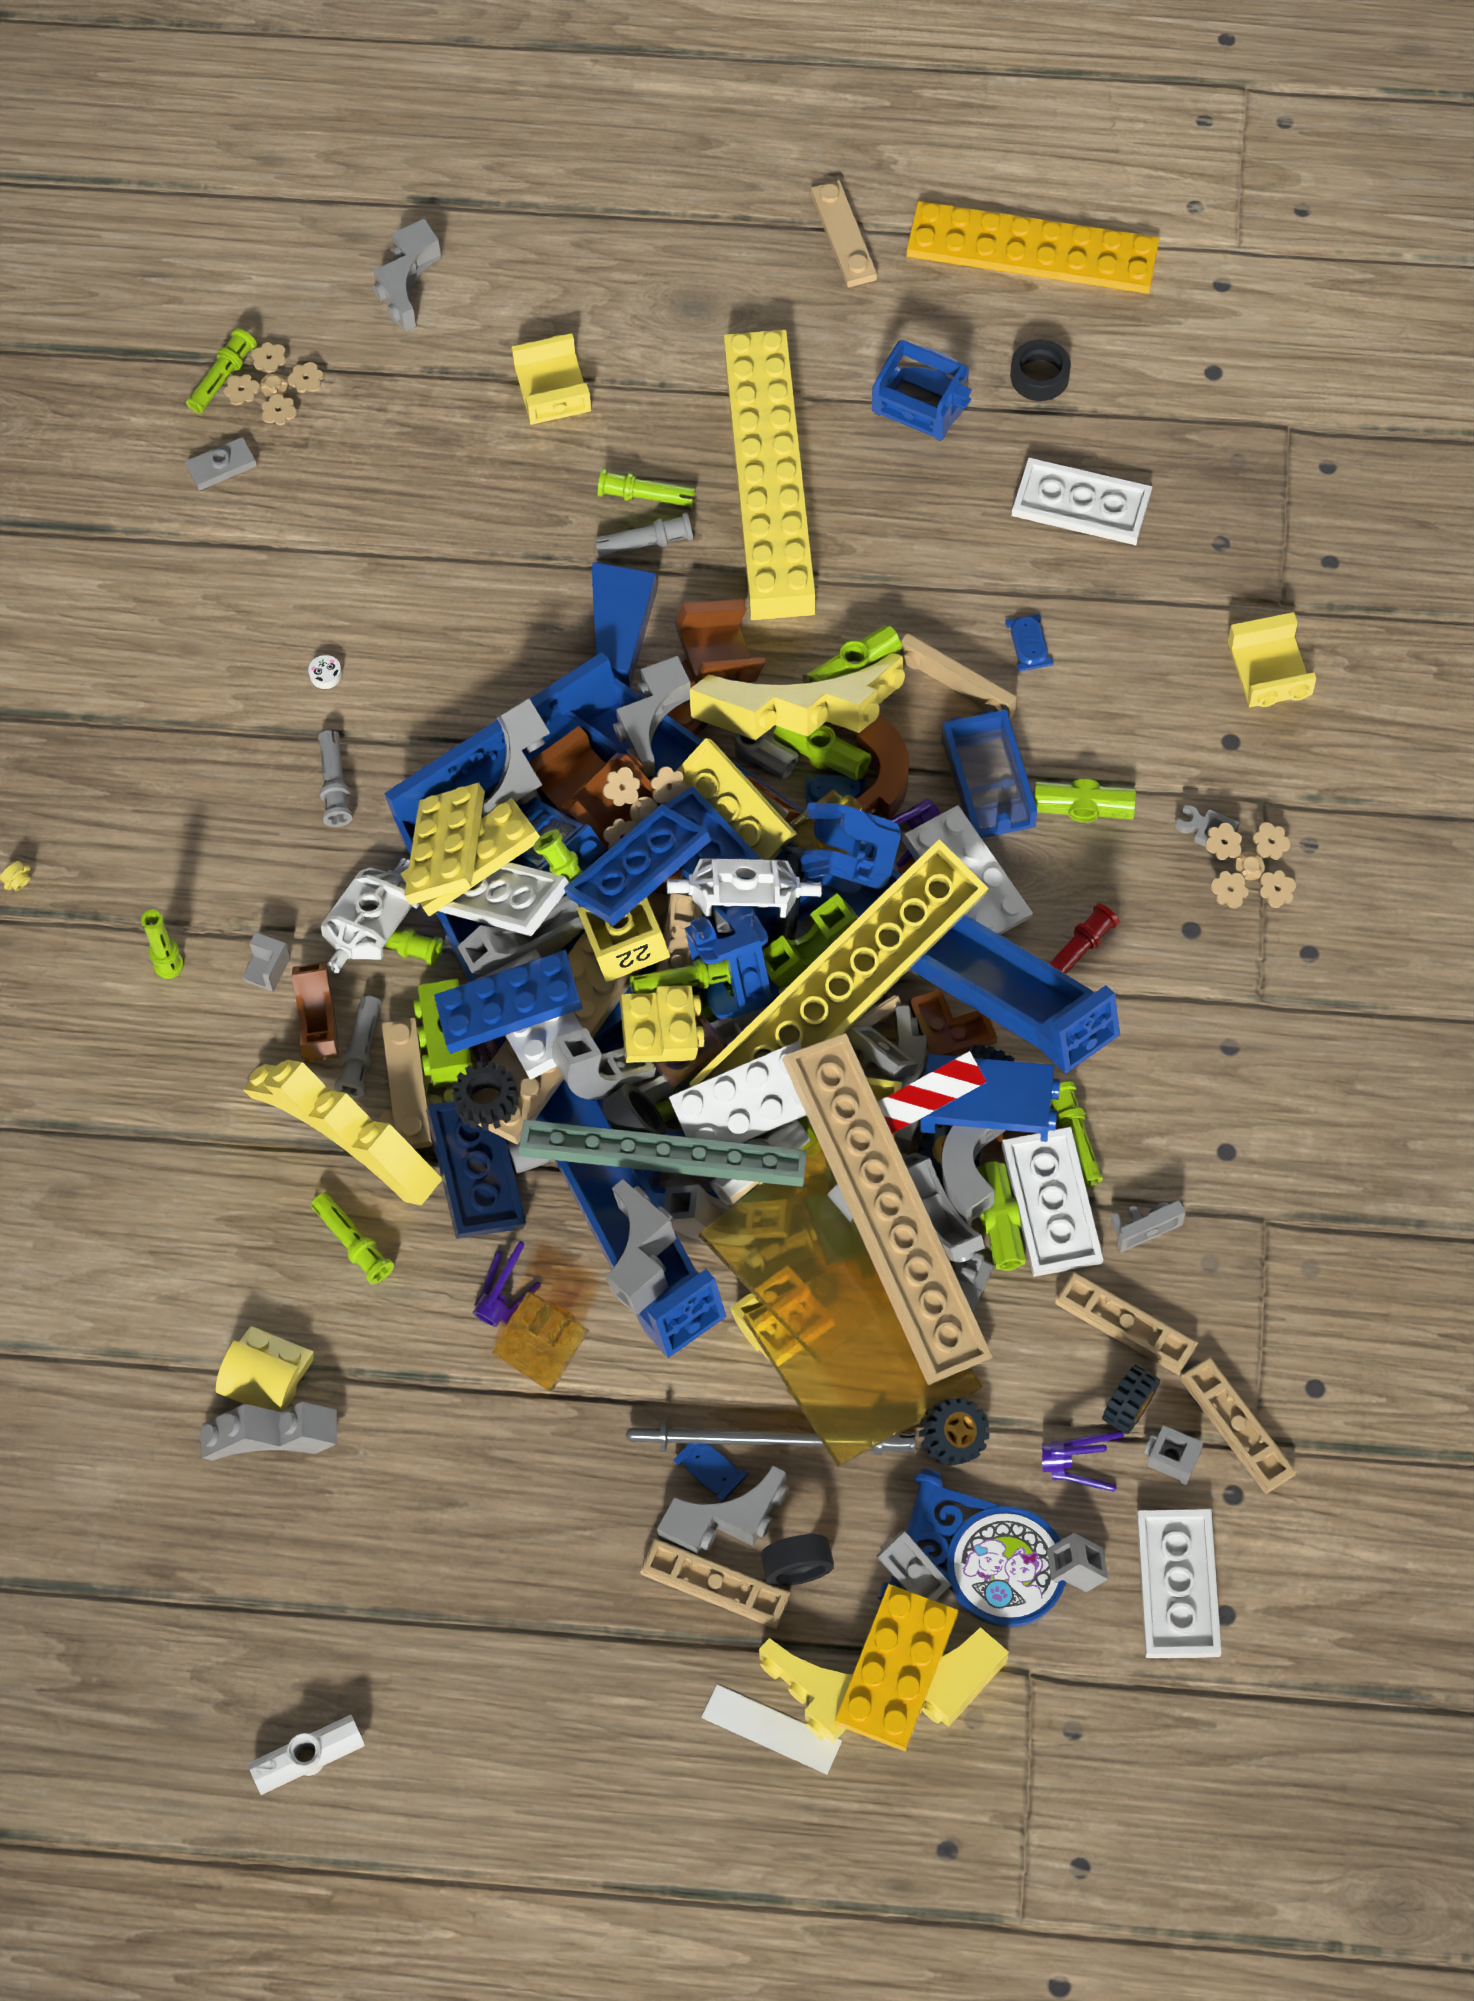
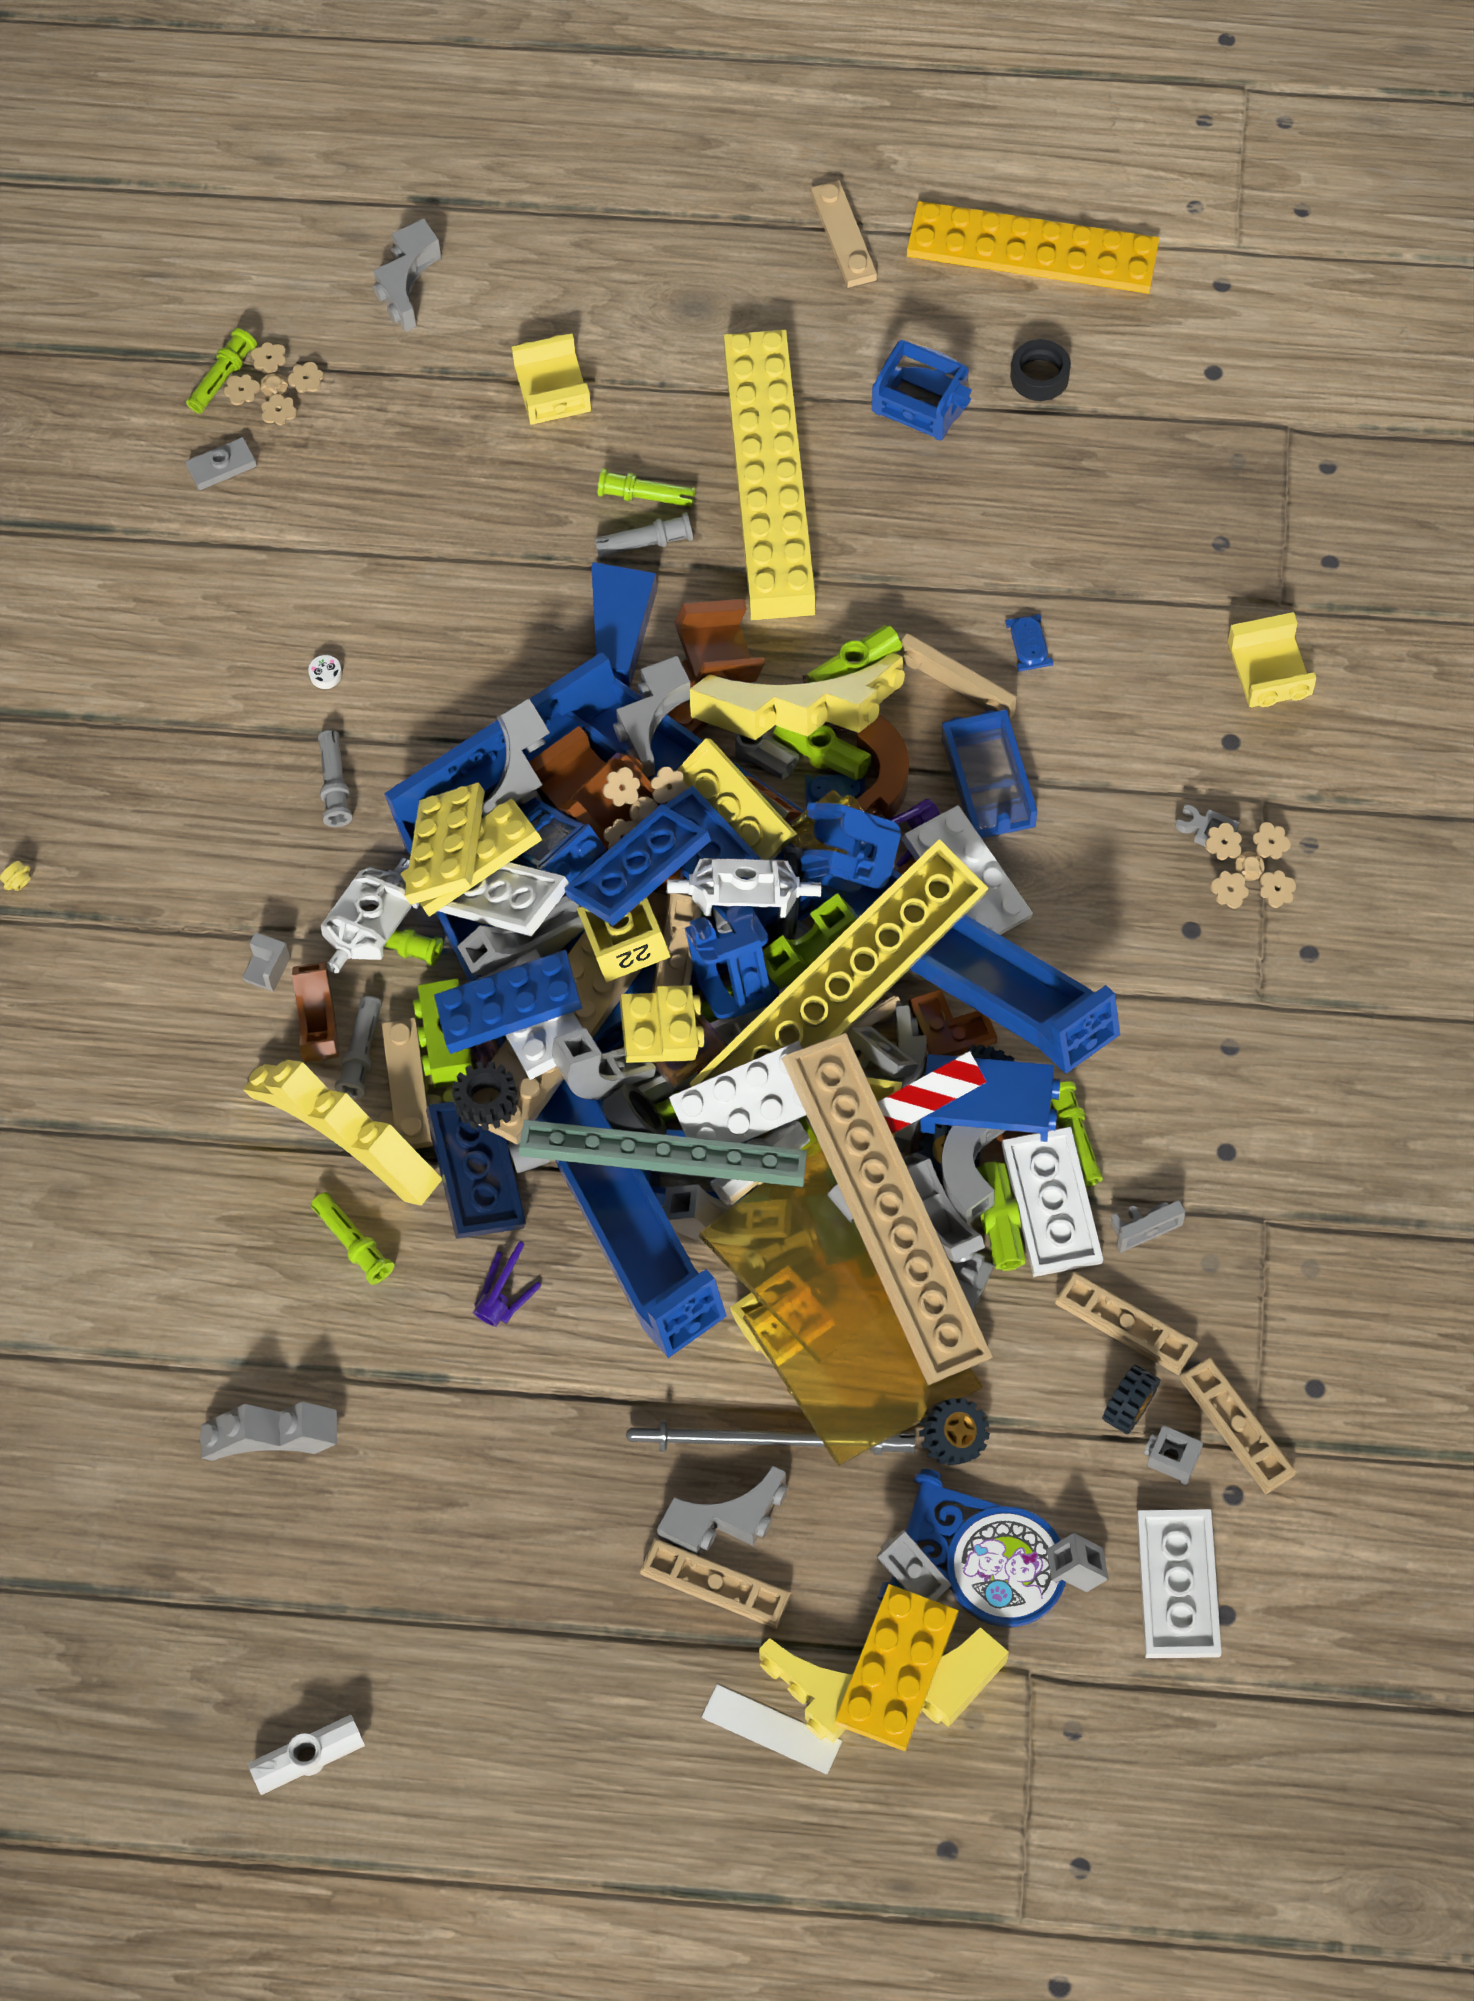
lime pin [141,909,184,979] -> none
light yellow brick [216,1326,314,1412] -> none
clear yellow plate [491,1292,589,1391] -> none
lime pin [533,830,582,883] -> none
light grey arch [606,1179,677,1316] -> none
lime pin [630,958,731,994] -> none
blue piece [673,1443,749,1503] -> none
black tyre [761,1534,834,1586] -> none
white plate [1012,458,1152,545] -> none
lime piece [1034,779,1136,822] -> none
dark purple plant [1042,1431,1124,1492] -> none
red pin [1049,903,1120,974] -> none

